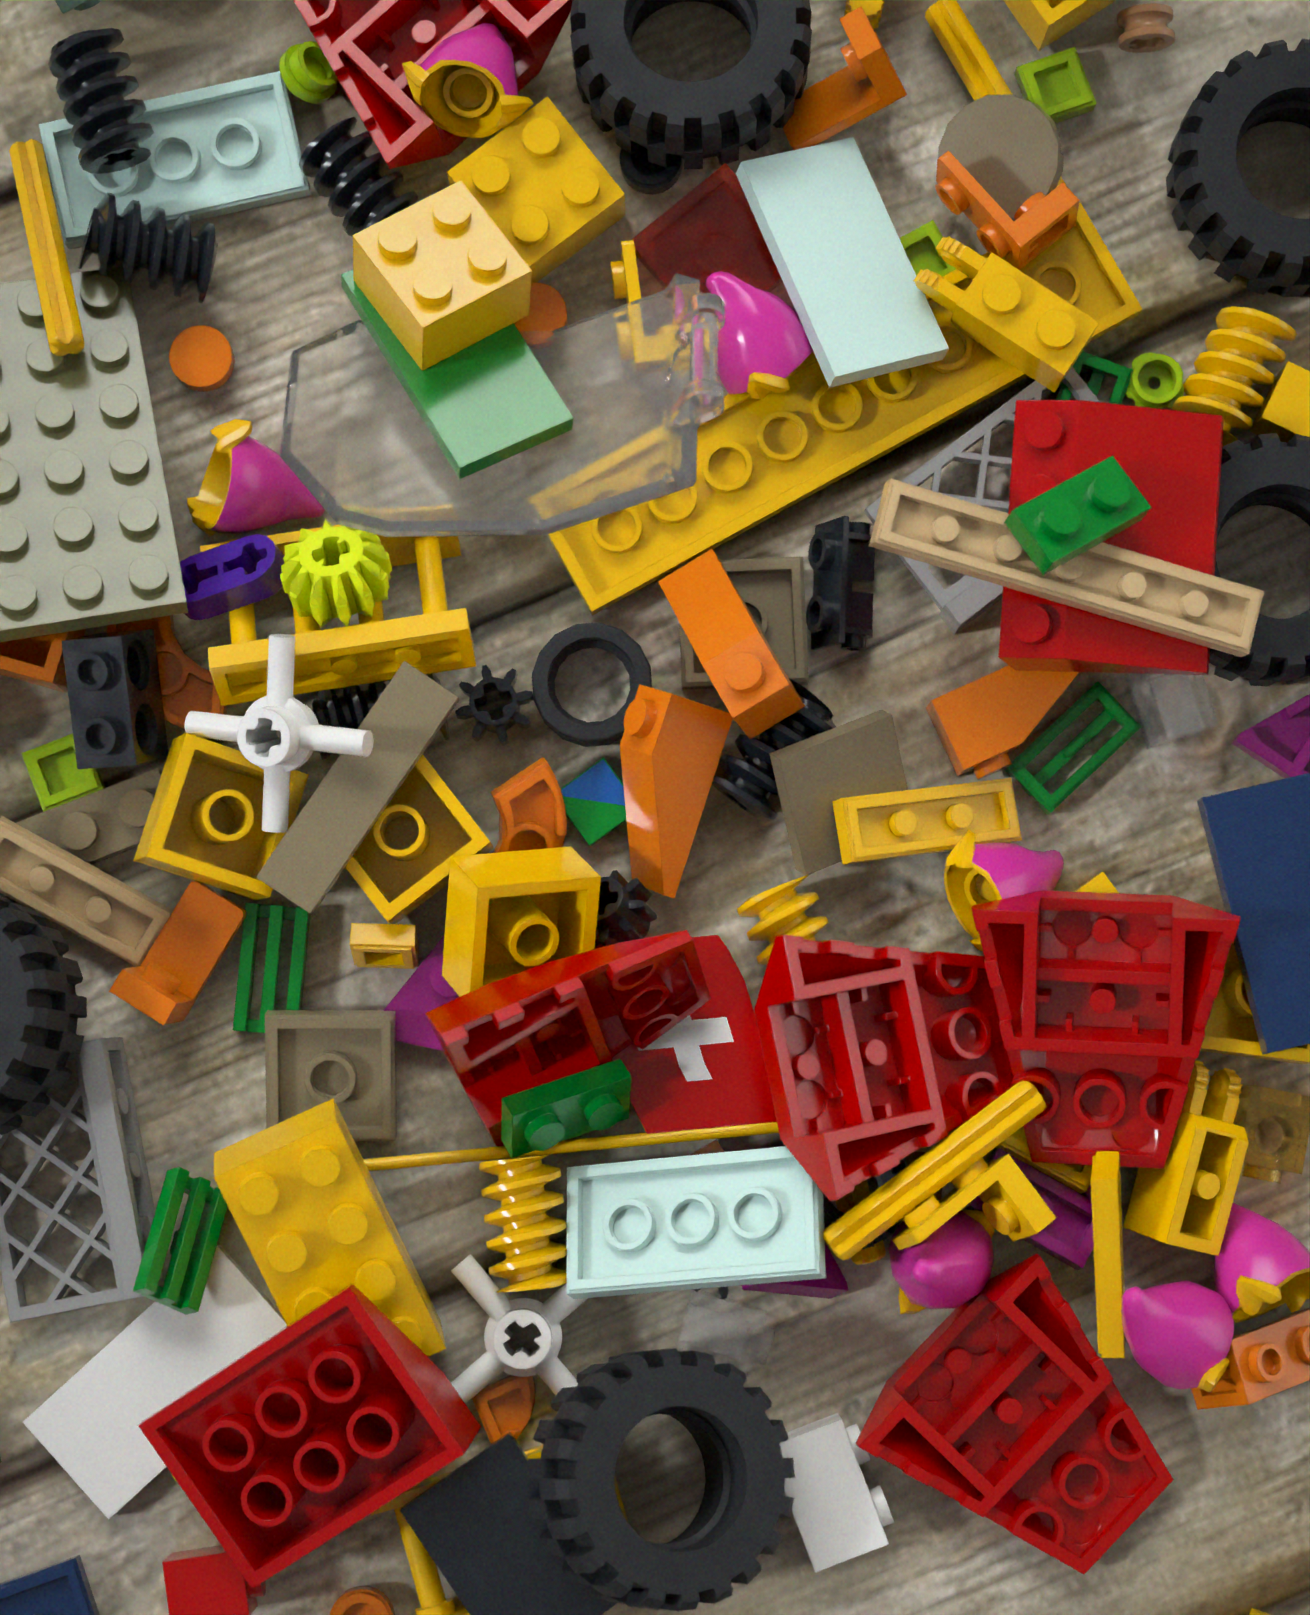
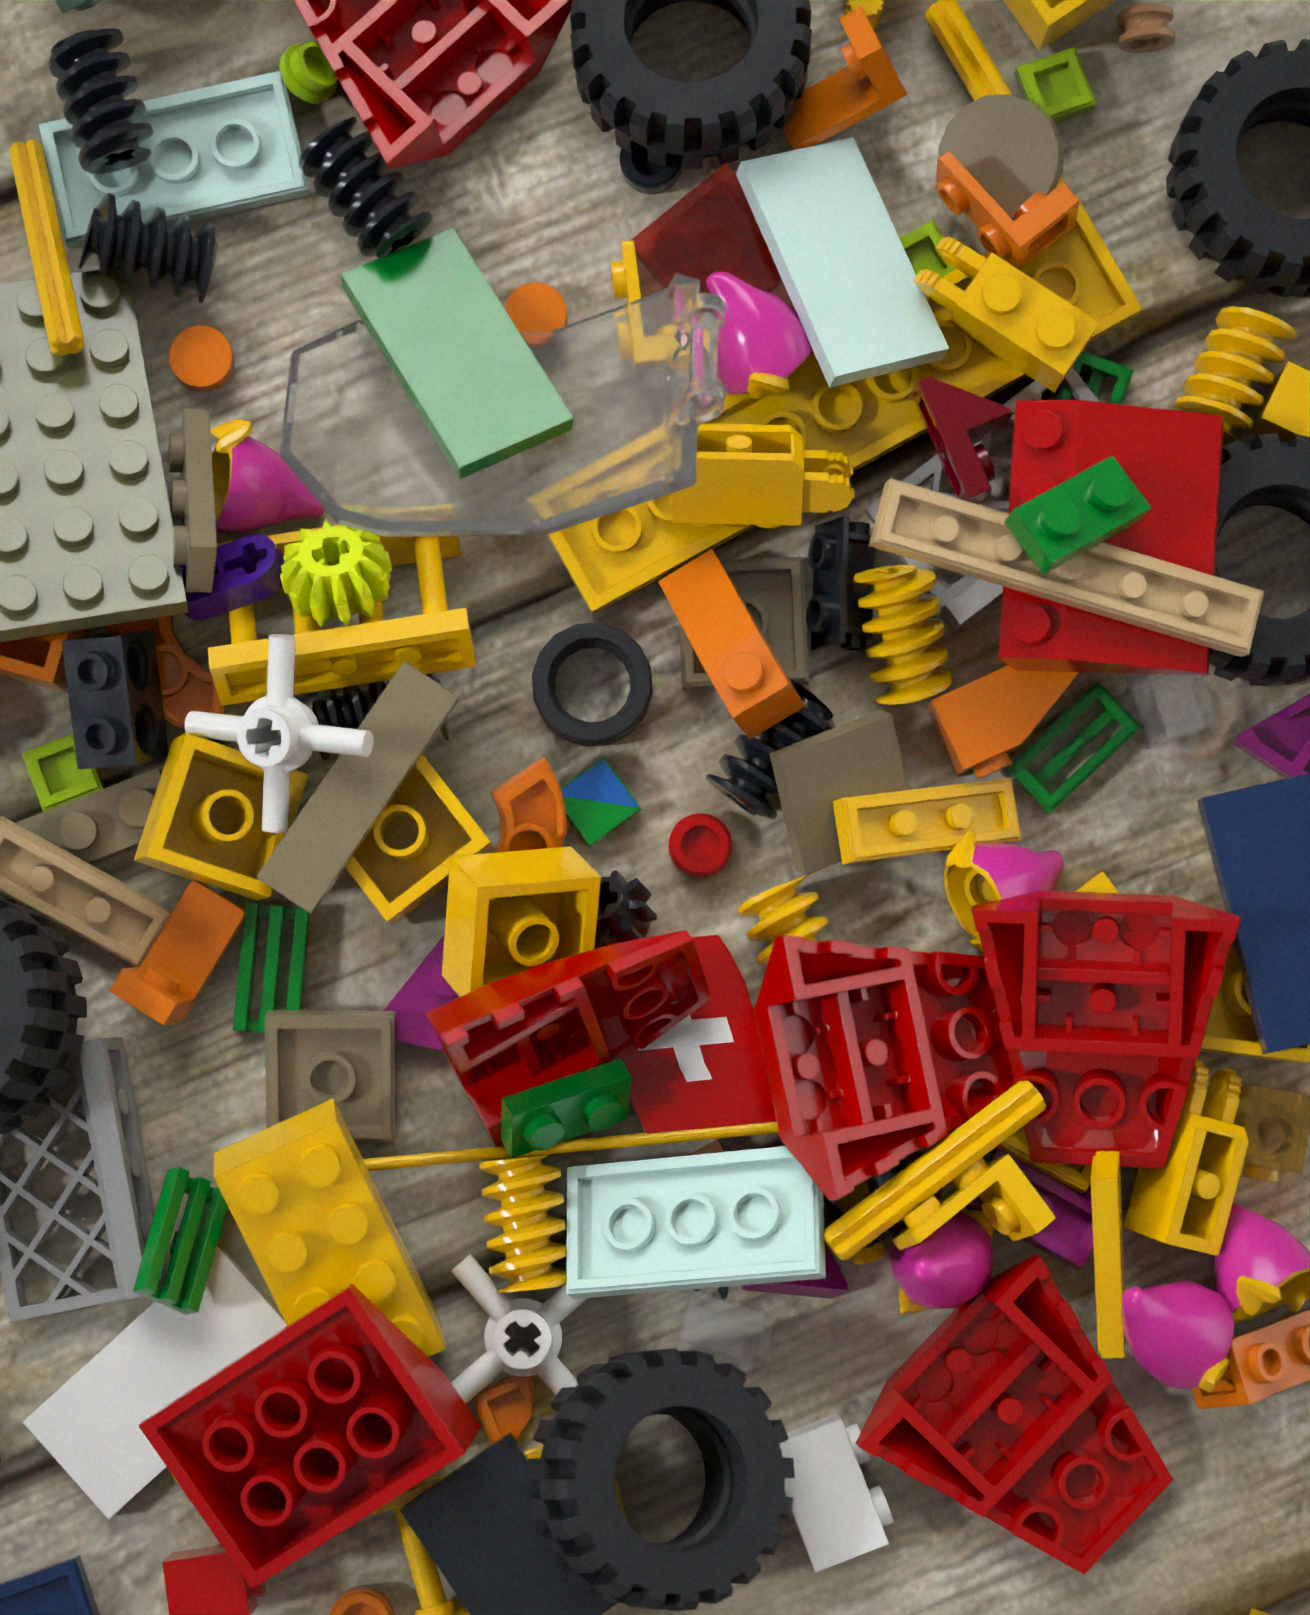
yellow tile [349,923,419,969] -> none
yellow brick [353,181,532,371] -> none
yellow hat [402,23,534,138] -> none
yellow brick [447,96,626,283] -> none
black gear [455,665,534,745] -> none
orange slope [620,684,733,899] -> none
lime plate [1125,352,1184,409] -> none
none -> dark tan plate [168,409,217,593]
none -> red tile [668,813,732,878]
none -> yellow hinge [673,423,854,529]
none -> yellow piece [854,564,952,705]
none -> dark red slope [912,377,1013,505]

